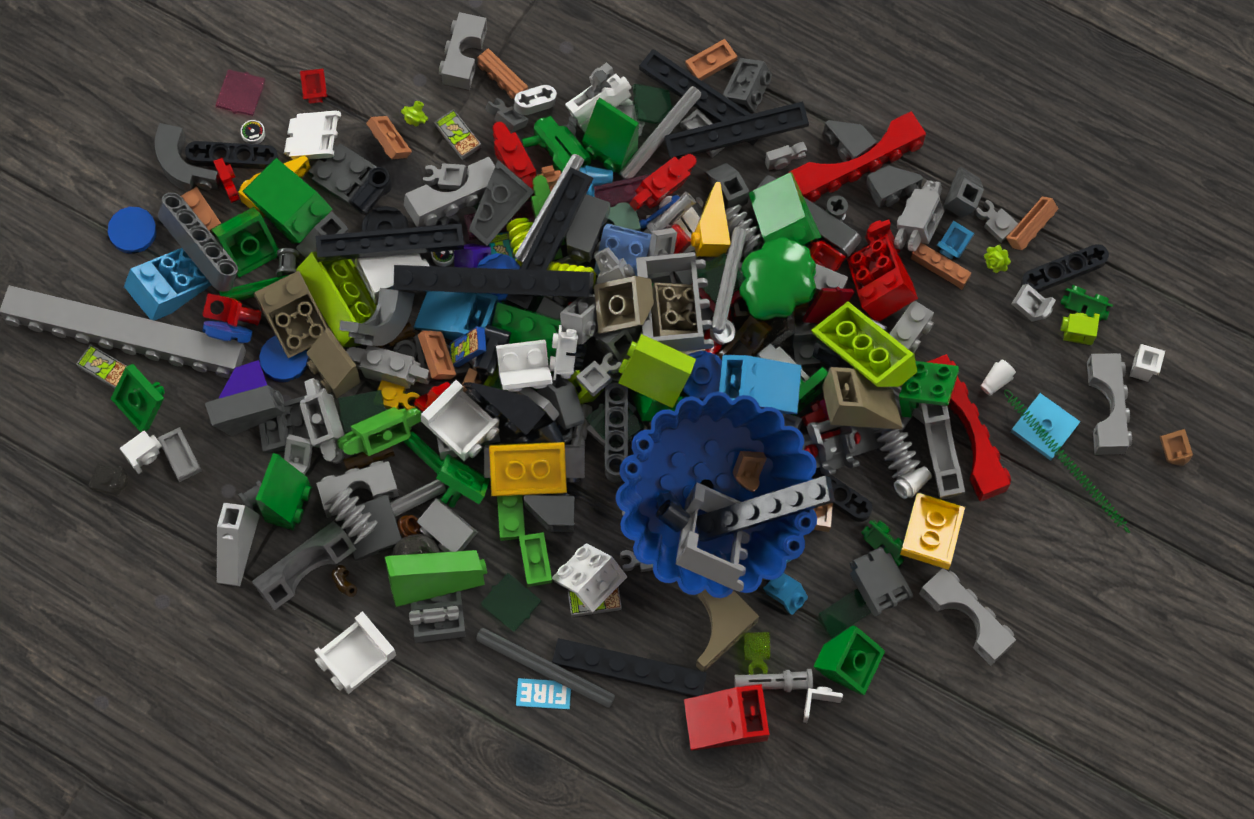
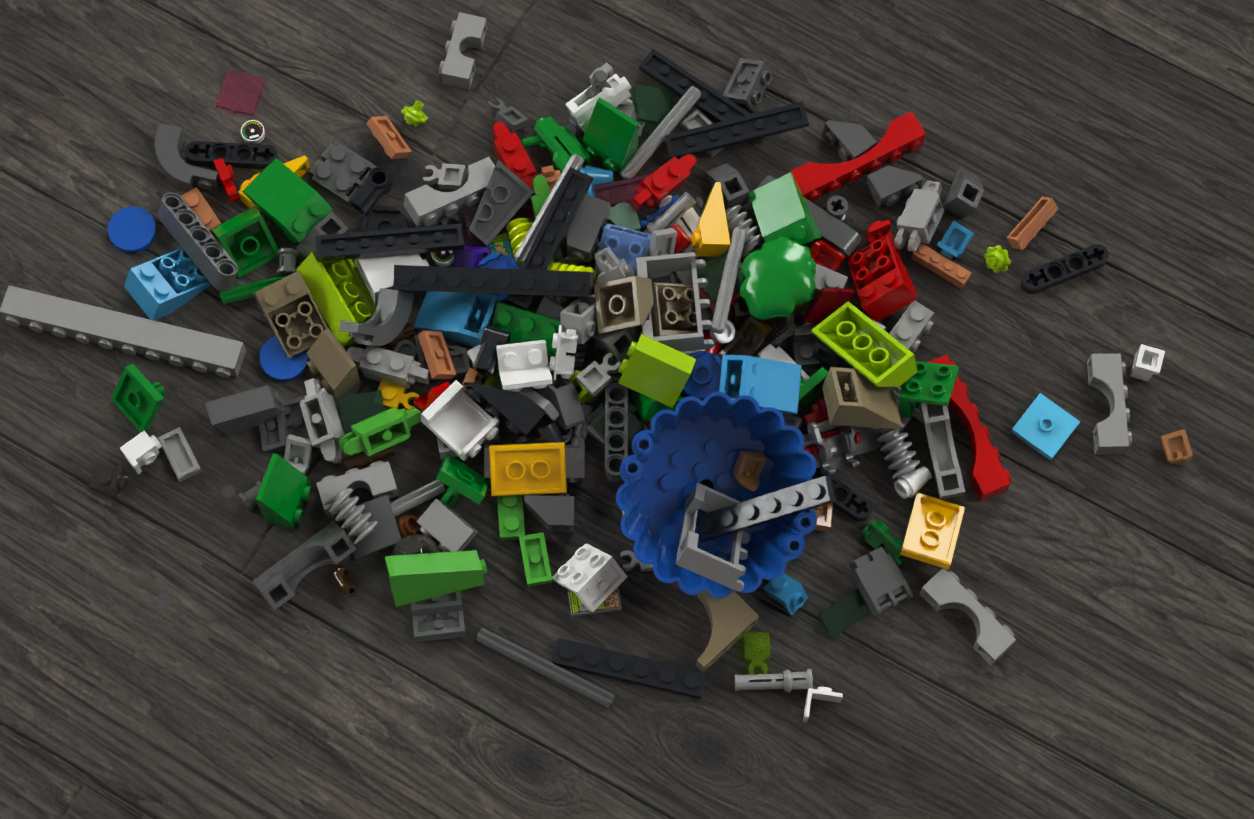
tile [77,345,126,389] -> none
blue tile [202,321,253,343] -> none
red bracket [203,293,261,327] -> none
light grey slope [217,503,259,587] -> none
dark purple slope [219,360,267,398] -> none
white plate [284,111,341,160] -> none
red bracket [300,68,327,104] -> none
white panel [314,611,396,694] -> none
green axle [404,431,443,474] -> none
light grey axle [409,606,459,625] -> none
tile [434,110,481,160] -> none
tile [450,326,486,368] -> none
nougat piece [477,48,528,99] -> none
clear green piece [481,573,541,632] -> none
light grey beam [513,85,557,115] -> none
medium azure sticker [516,678,571,709] -> none
black piece [656,491,690,532] -> none
red slope [684,684,769,751] -> none
nougat plate [685,39,738,81] -> none
light grey plate [765,142,807,171] -> none
green slope [813,626,885,695] -> none
light grey plate [975,200,1018,243] -> none
white cone [980,360,1016,396] -> none
green piece [1004,390,1130,533] -> none
light grey bracket [1011,284,1056,321] -> none
green hinge [1060,285,1113,321] -> none
lime brick [1060,313,1100,345] -> none

